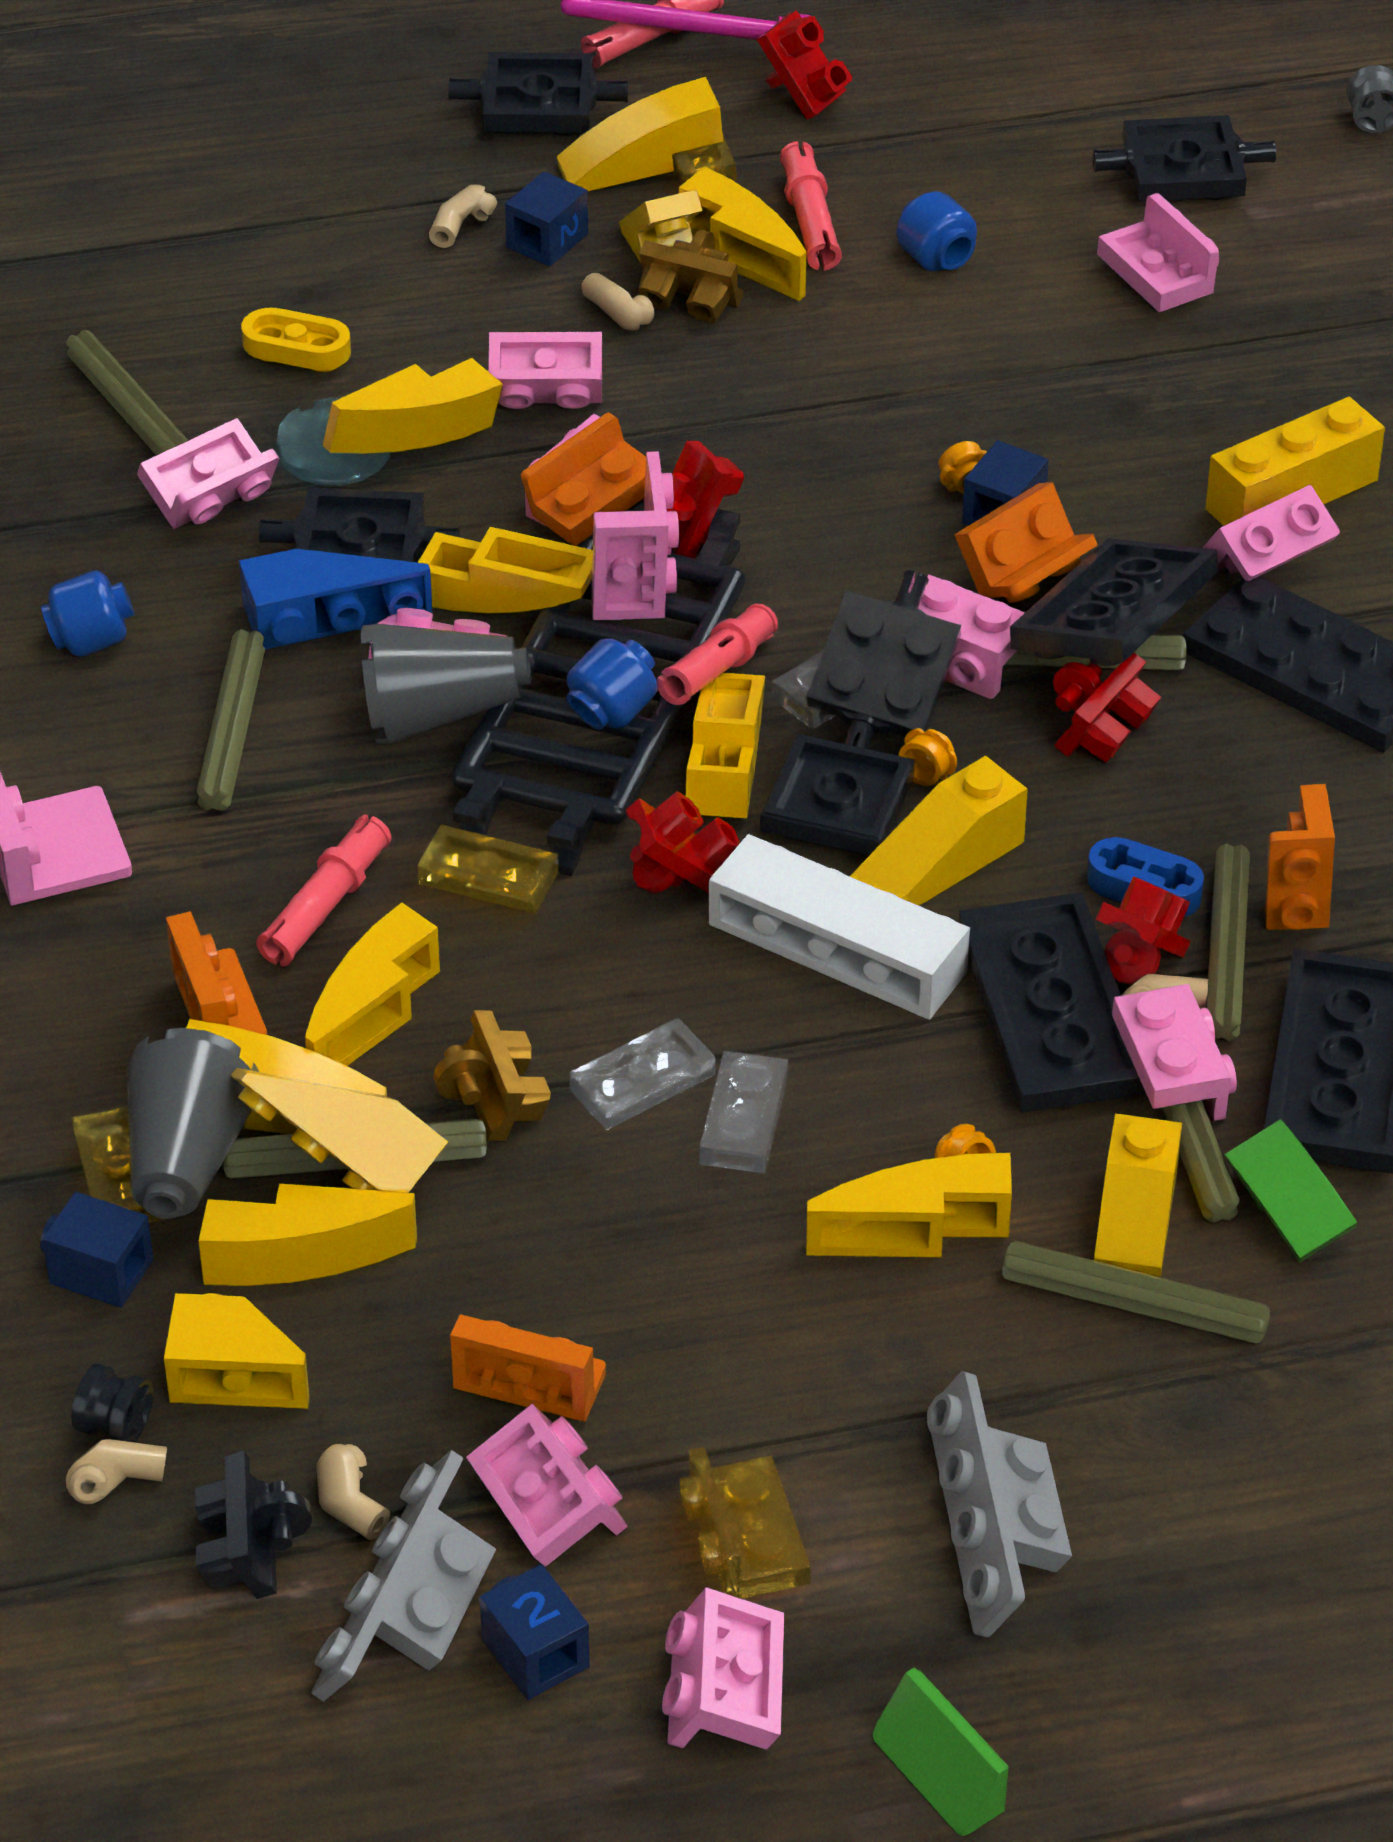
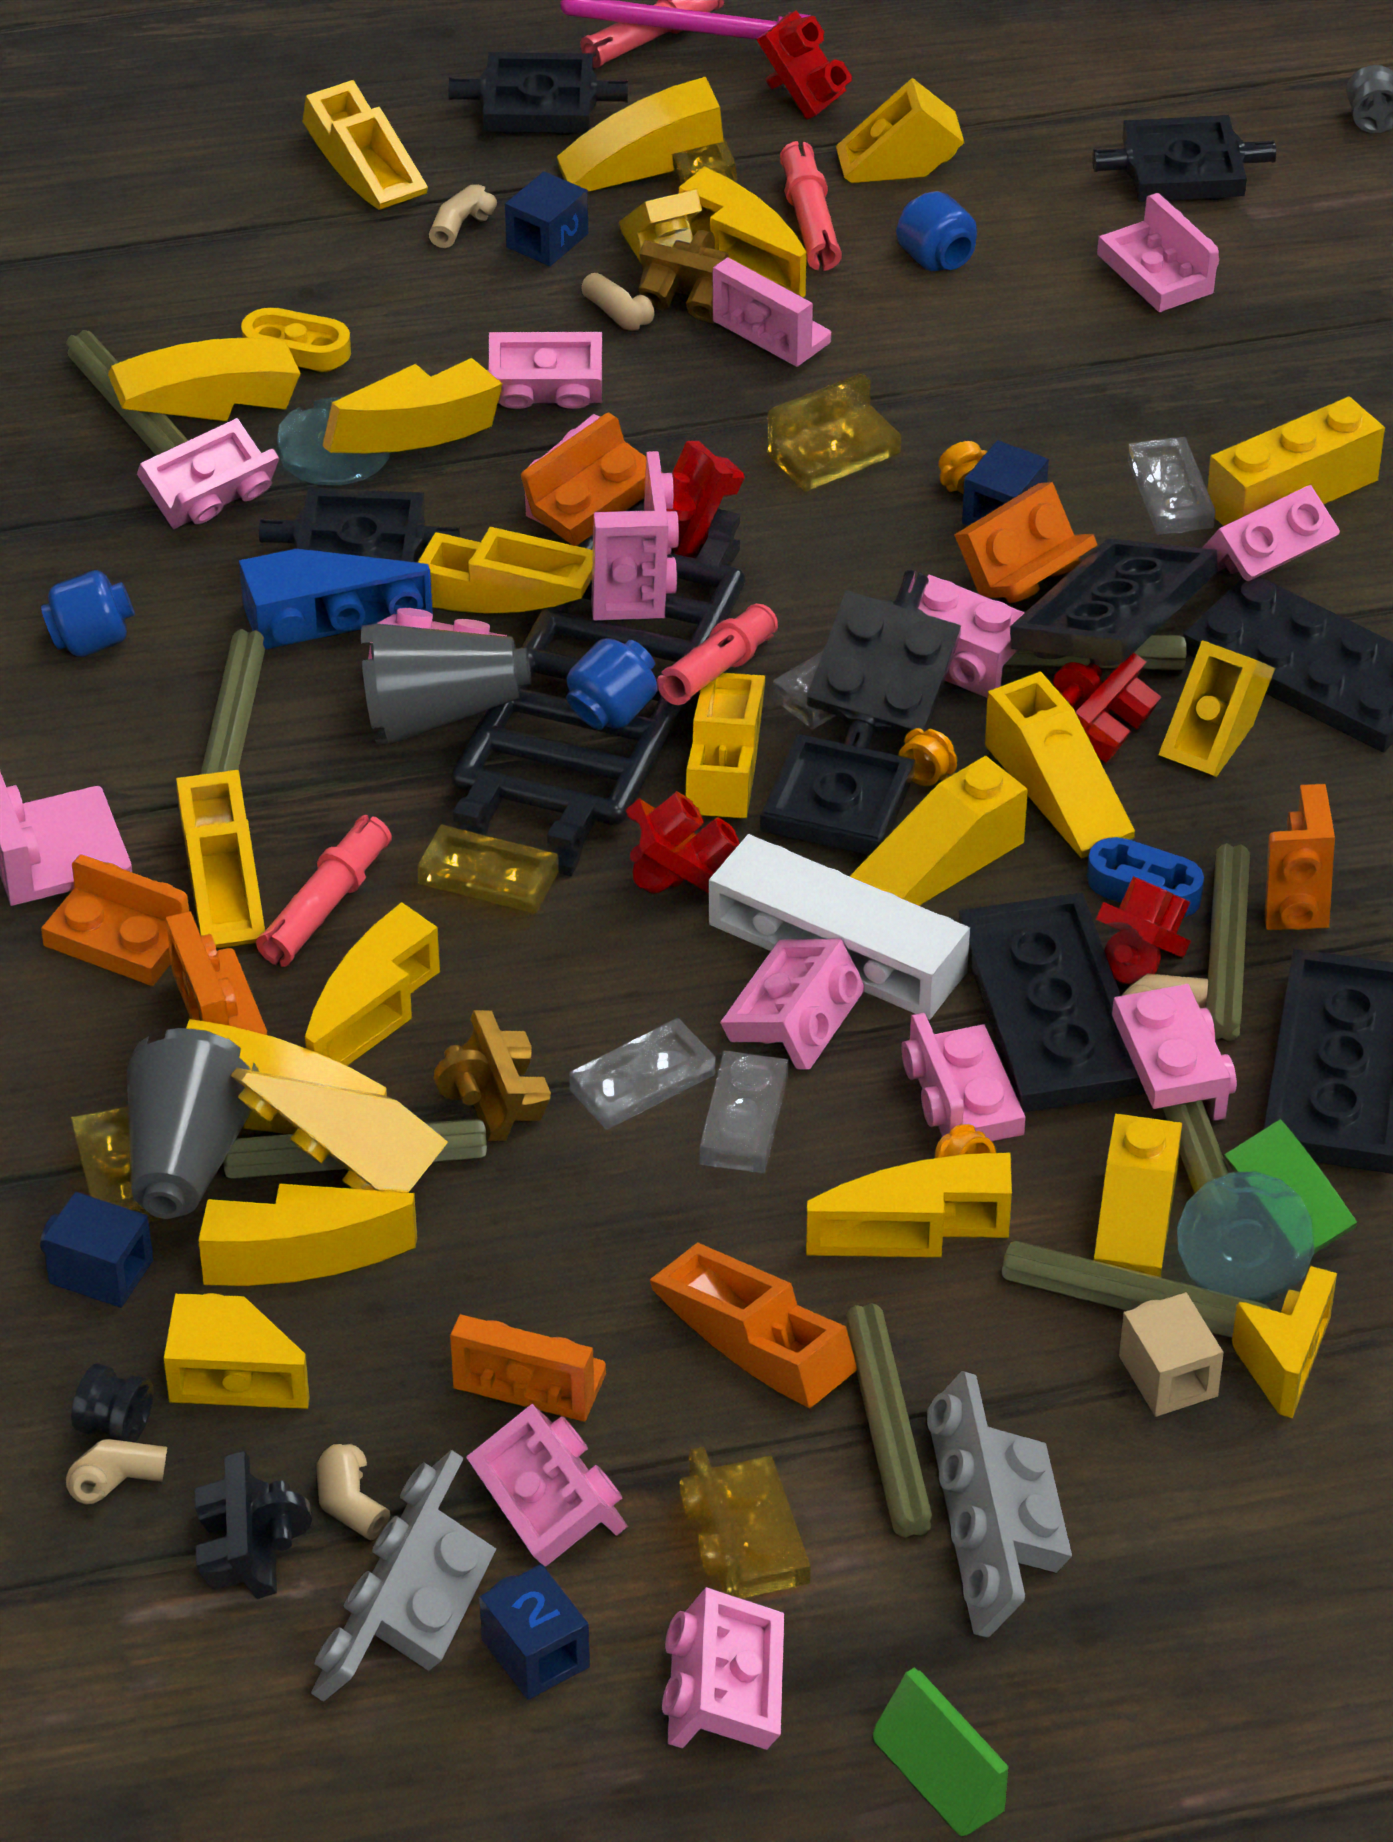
none -> orange bracket [41,854,189,986]
none -> yellow slope [108,338,301,421]
none -> yellow slope [176,770,265,949]
none -> yellow slope [302,80,428,210]
none -> orange slope [650,1242,858,1409]
none -> bright pink bracket [713,257,831,367]
none -> bright pink bracket [720,939,864,1069]
none -> clear yellow bracket [768,373,901,492]
none -> yellow slope [836,78,965,183]
none -> olive axle [846,1303,932,1538]
none -> bright pink bracket [901,1013,1026,1142]
none -> yellow slope [985,671,1135,859]
none -> tan brick [1119,1292,1224,1417]
none -> clear plate [1128,437,1215,535]
none -> yellow slope [1158,640,1275,777]
none -> clear light blue tile [1177,1171,1314,1304]
none -> yellow slope [1232,1266,1337,1418]

